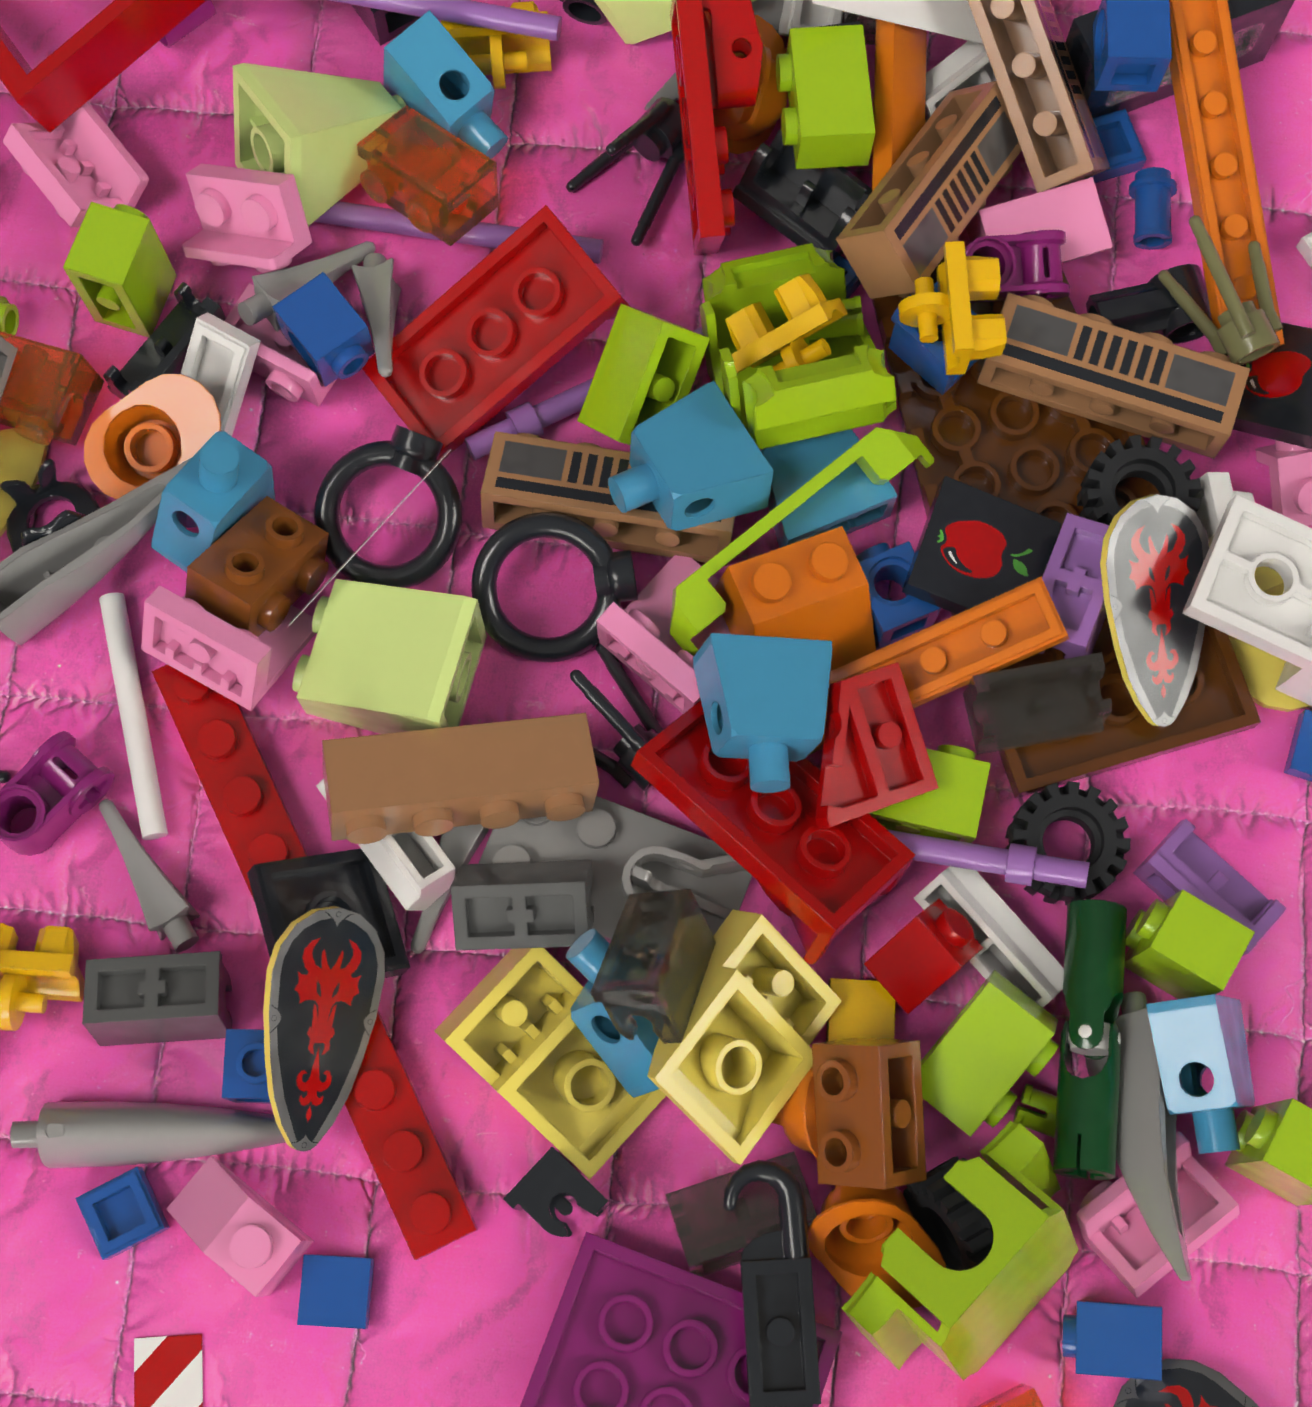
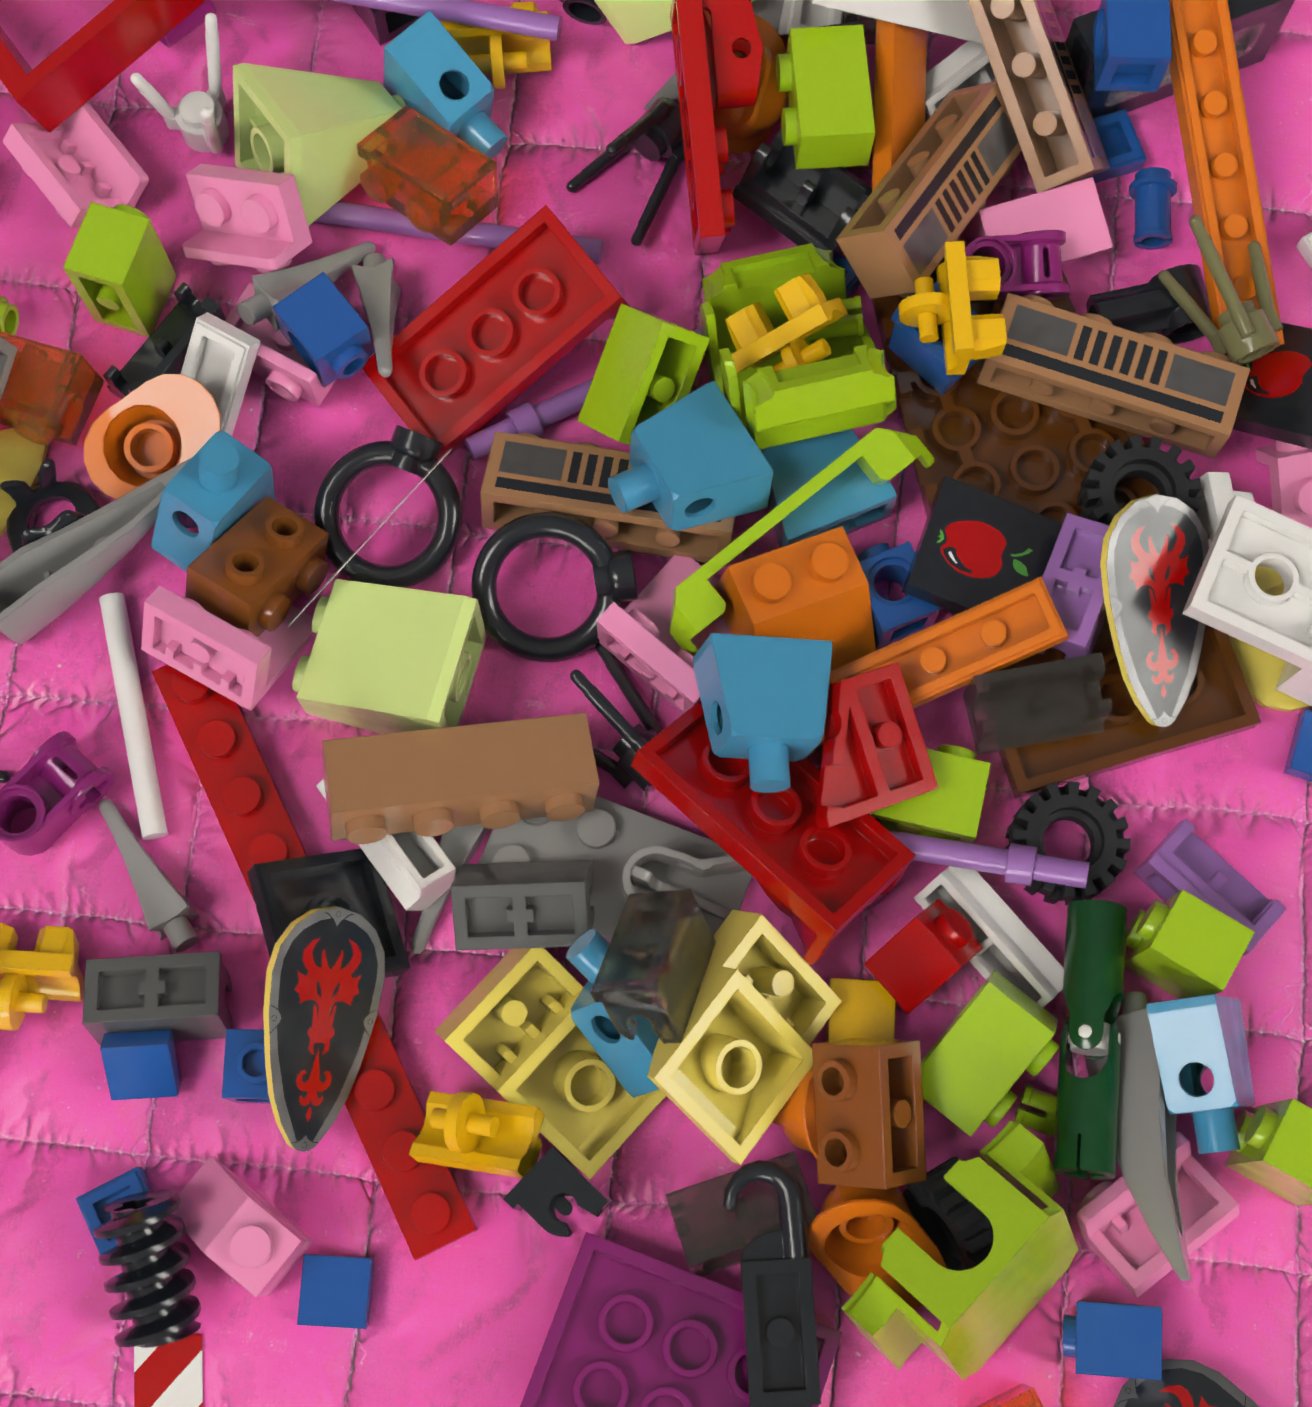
light grey piece [10,1101,285,1168] -> none
none -> black piece [93,1190,201,1348]
none -> blue tile [100,1029,181,1100]
none -> white plant [130,13,229,154]
none -> yellow hips [409,1091,545,1178]

